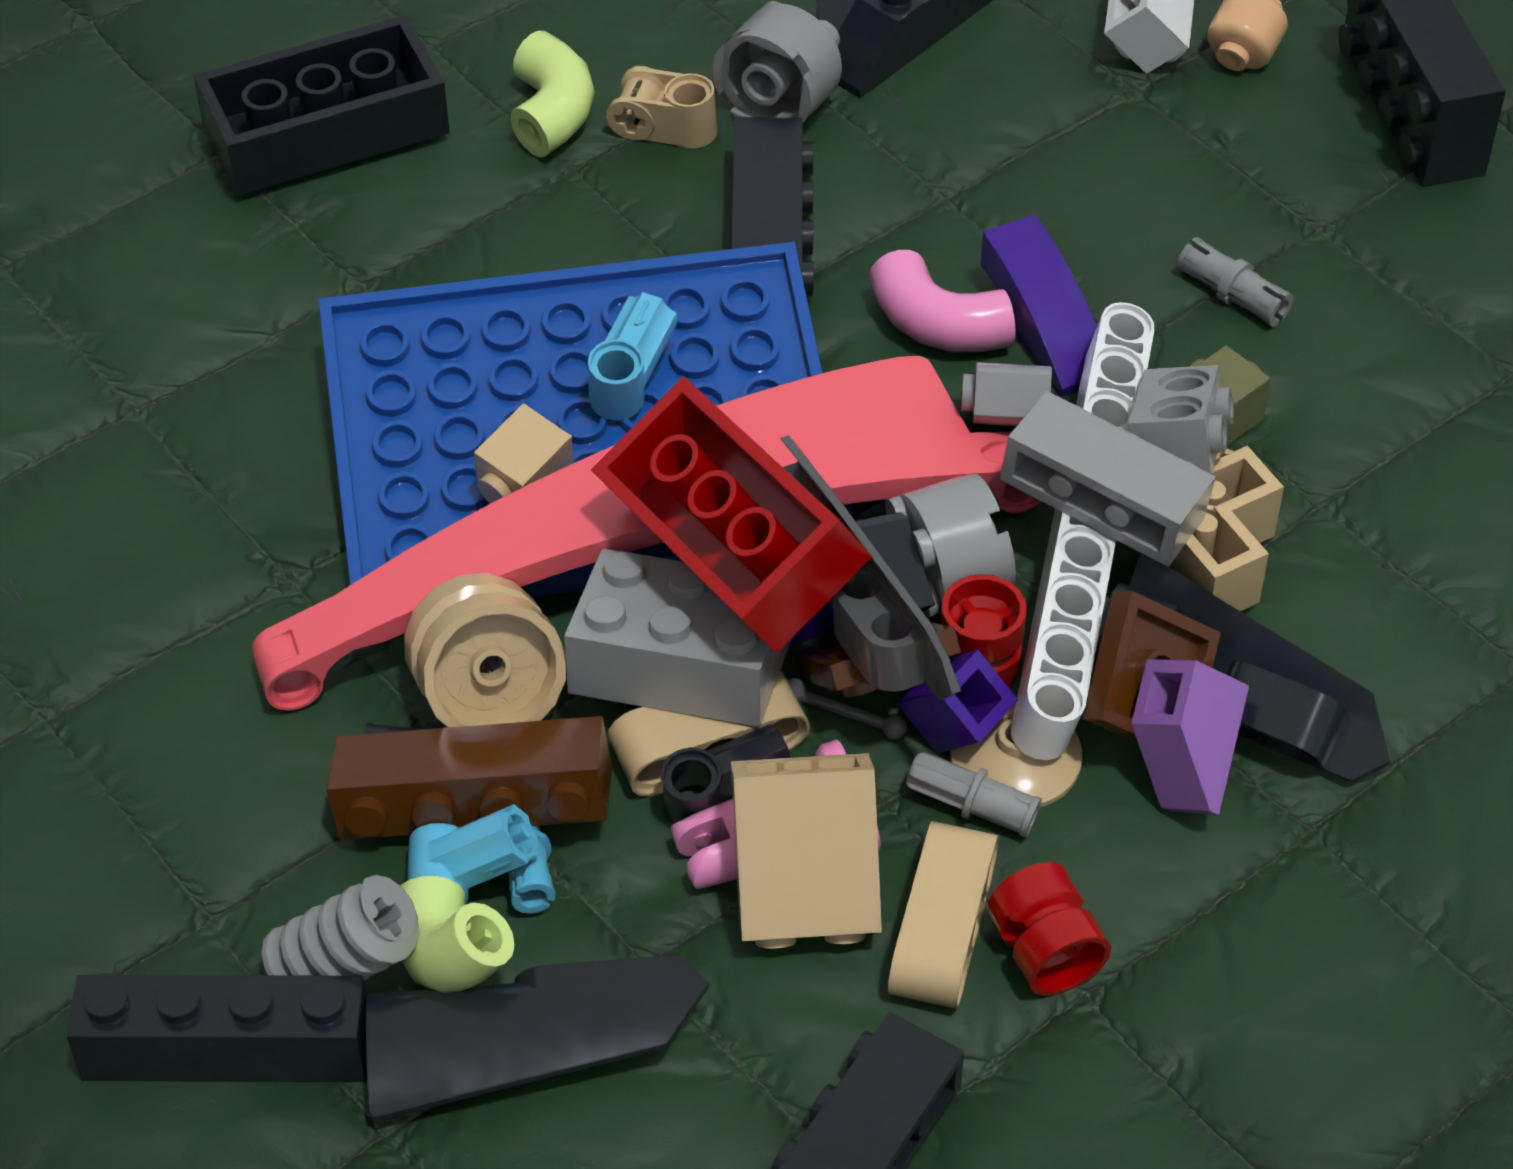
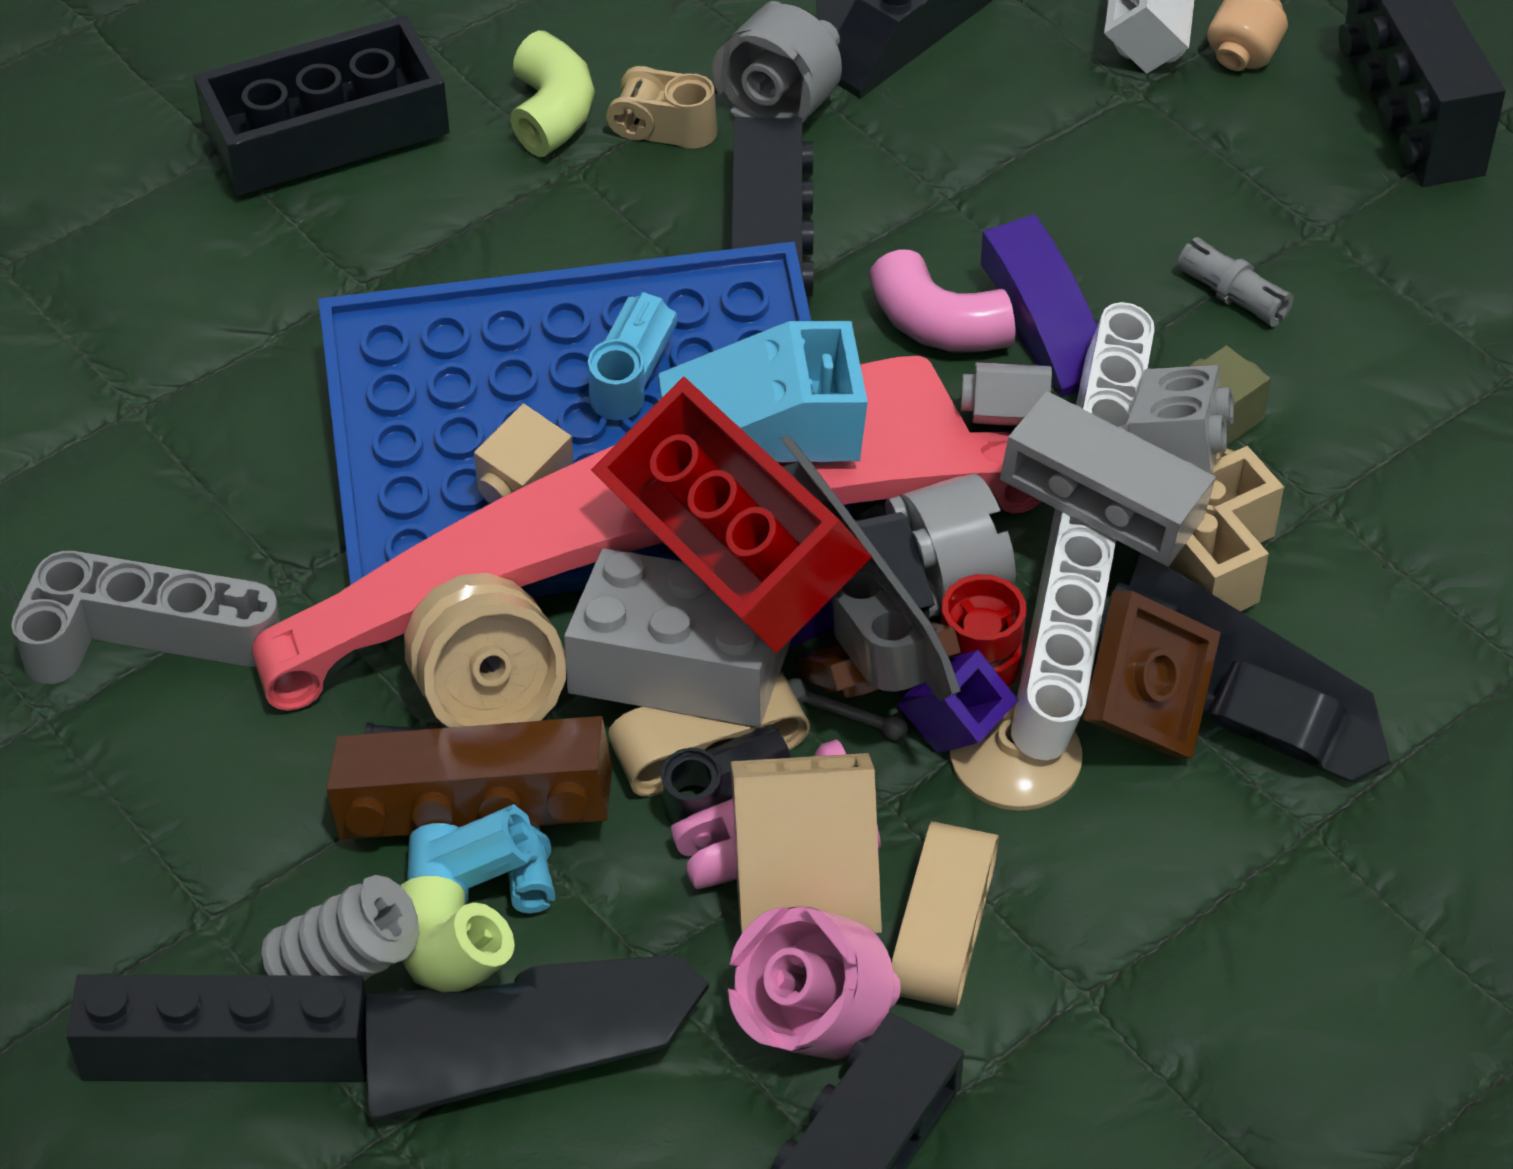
light grey axle [906,752,1042,838] -> none
red wheel [987,862,1111,996] -> none
medium lavender slope [1131,659,1249,815] -> none
none -> light grey beam [11,551,281,684]
none -> medium azure slope [658,321,868,463]
none -> bright pink brick [728,906,901,1060]

